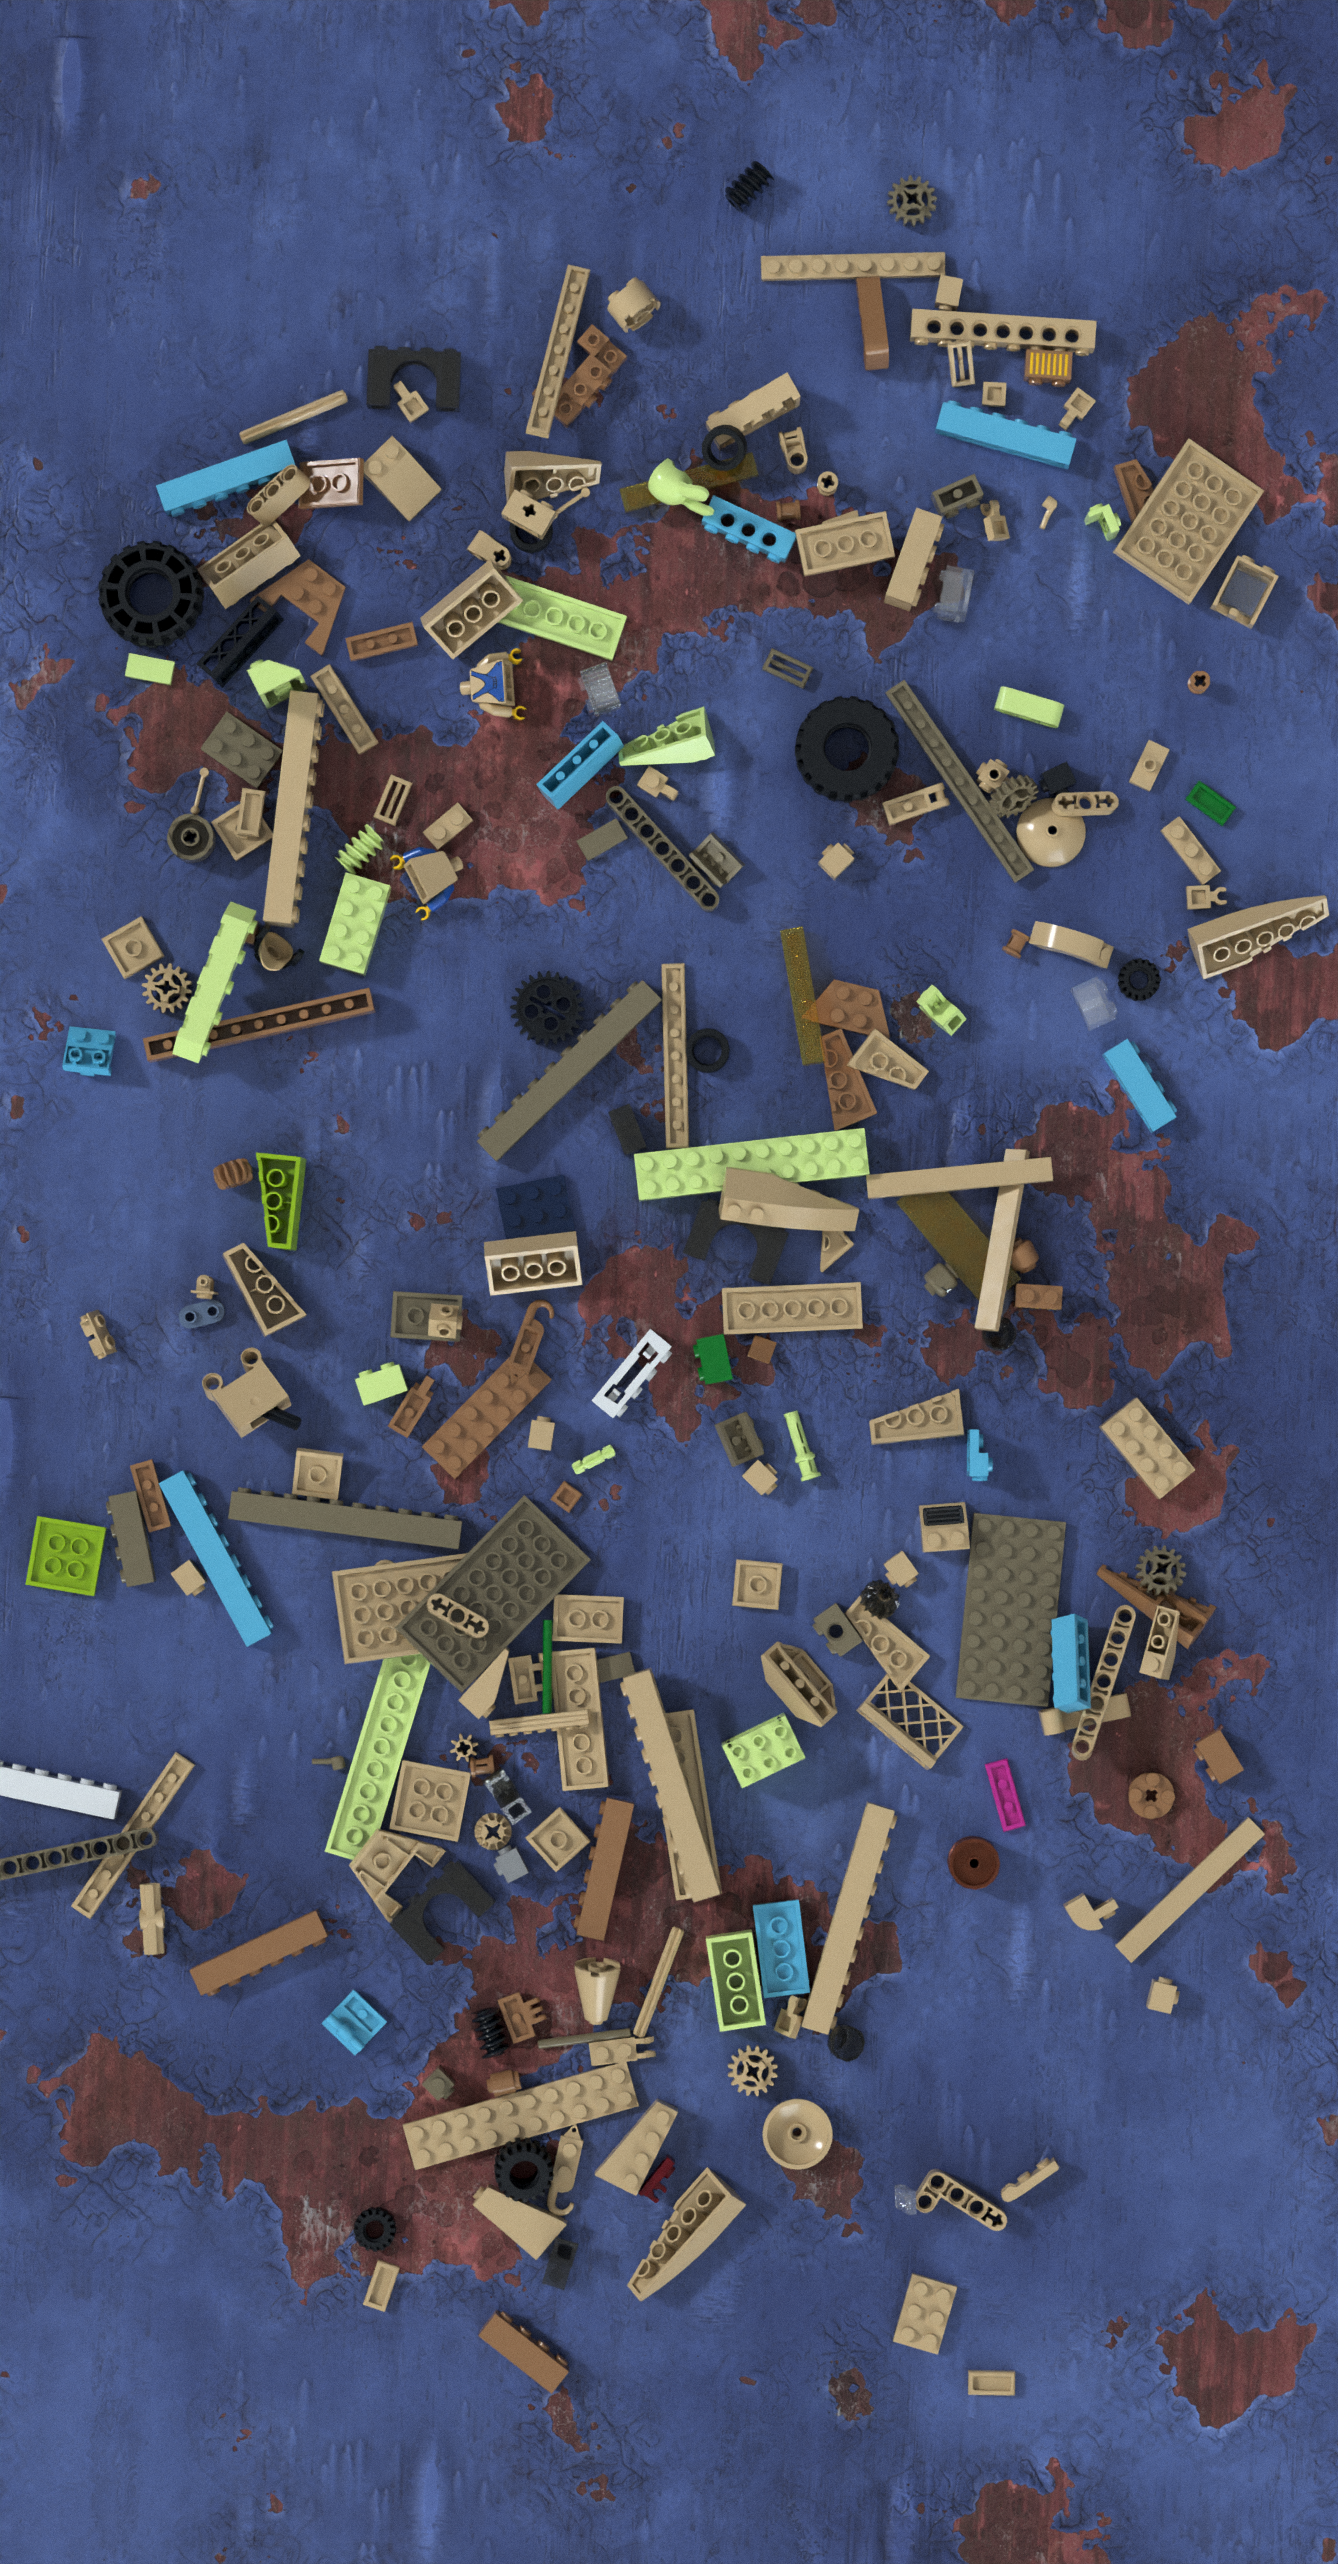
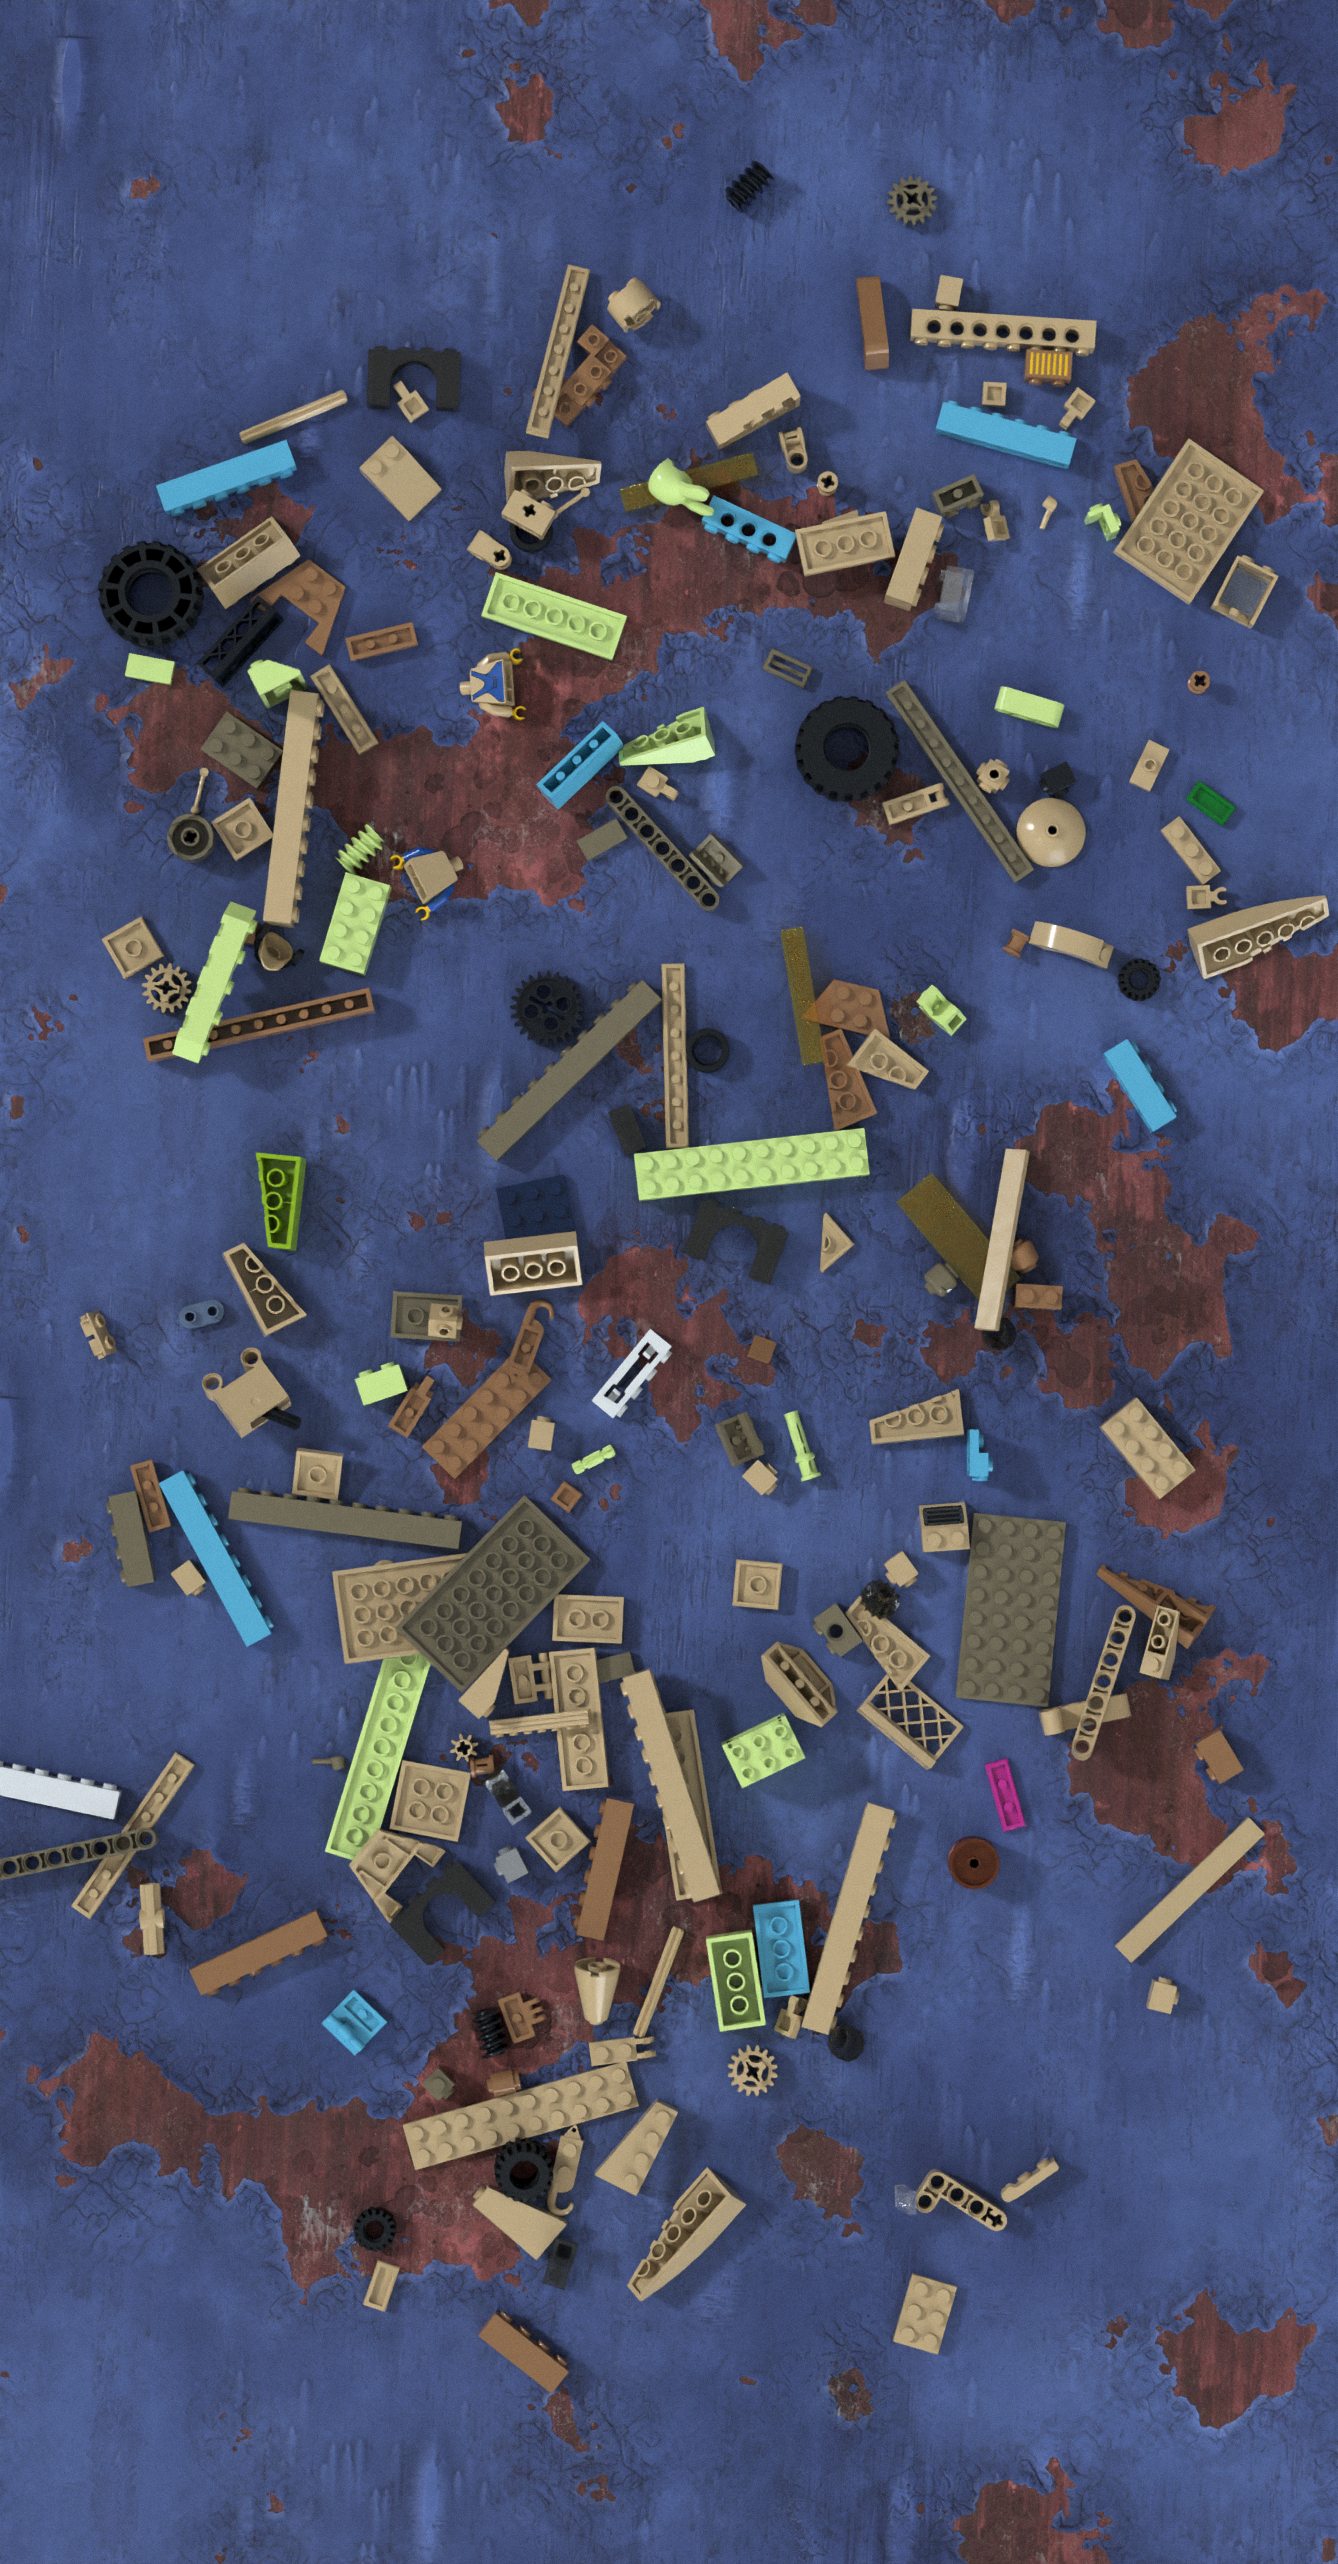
lime plate [25,1516,107,1596] -> none
medium azure plate [62,1026,116,1077] -> none
tan hinge [191,1275,218,1299] -> none
medium nougat gear [213,1158,253,1190] -> none
tan tile [236,788,266,838] -> none
tan beam [247,464,310,526] -> none
medium nougat tile [299,458,364,509] -> none
tan tile [374,775,413,826] -> none
tan slope [420,559,523,659] -> none
tan plate [423,803,473,850] -> none
tan beam [426,1594,489,1638] -> none
tan gear [475,1813,512,1850] -> none
dark tan bar [538,2028,631,2049] -> none
green bar [542,1620,552,1713] -> none
clear brick [577,662,621,717] -> none
dark red plate [638,2154,676,2203] -> none
green brick [693,1334,733,1385] -> none
black tyre [702,425,747,471] -> none
tan wedge [718,1167,859,1231] -> none
tan plate [722,1282,863,1335] -> none
tan plate [761,252,945,281] -> none
tan dish [763,2099,833,2169] -> none
medium nougat bush [776,499,801,522] -> none
tan brick [818,842,855,880] -> none
tan tile [866,1157,1053,1199] -> none
tan tile [947,338,975,388] -> none
tan tile [968,2370,1015,2396] -> none
dark tan gear [989,775,1039,818] -> none
medium azure brick [1051,1614,1091,1713] -> none
tan beam [1052,791,1119,817] -> none
tan brick [1063,1893,1119,1930] -> none
clear brick [1070,976,1118,1032] -> none
medium nougat plate [1128,1772,1175,1819] -> none
dark tan gear [1135,1545,1186,1596] -> none

